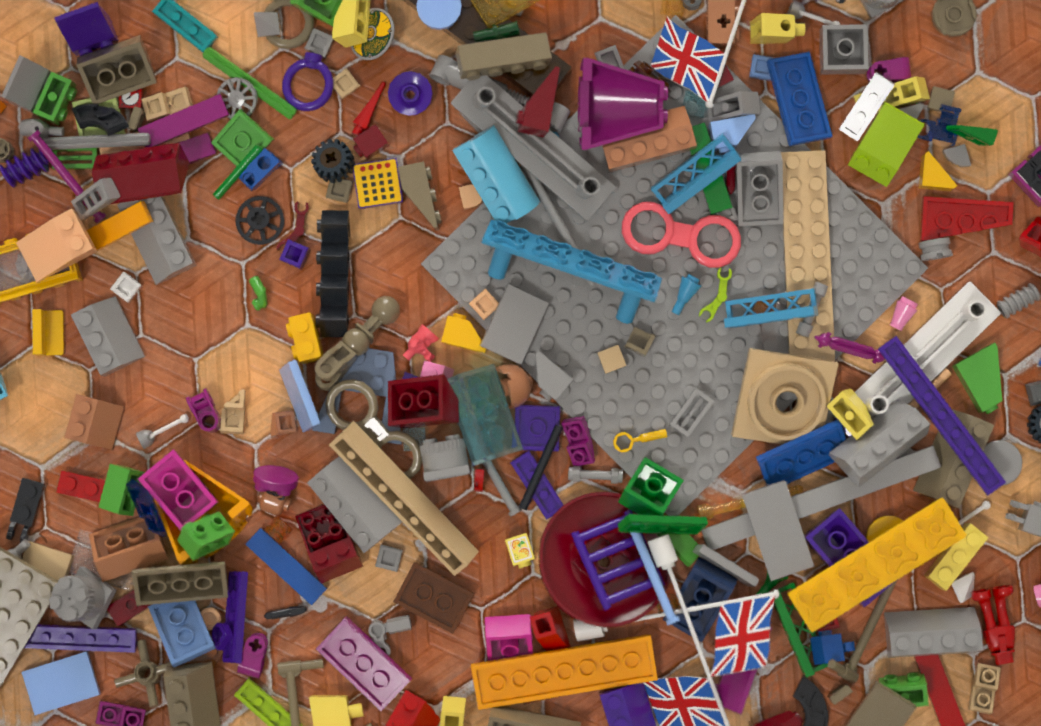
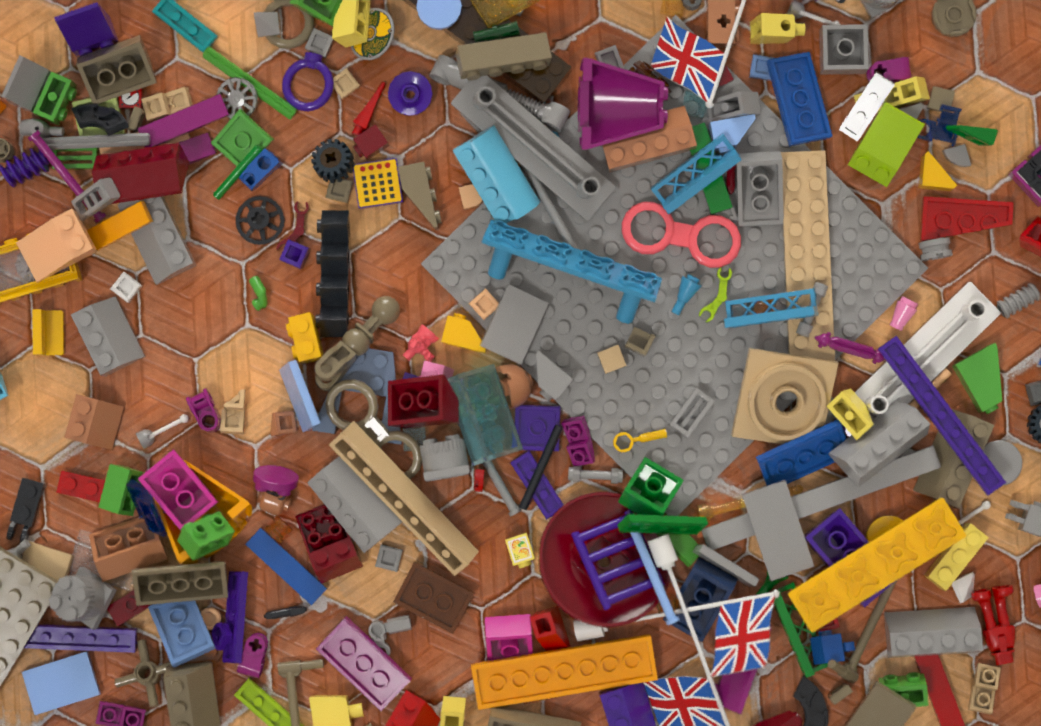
dark red slope [515,66,560,138] -> none

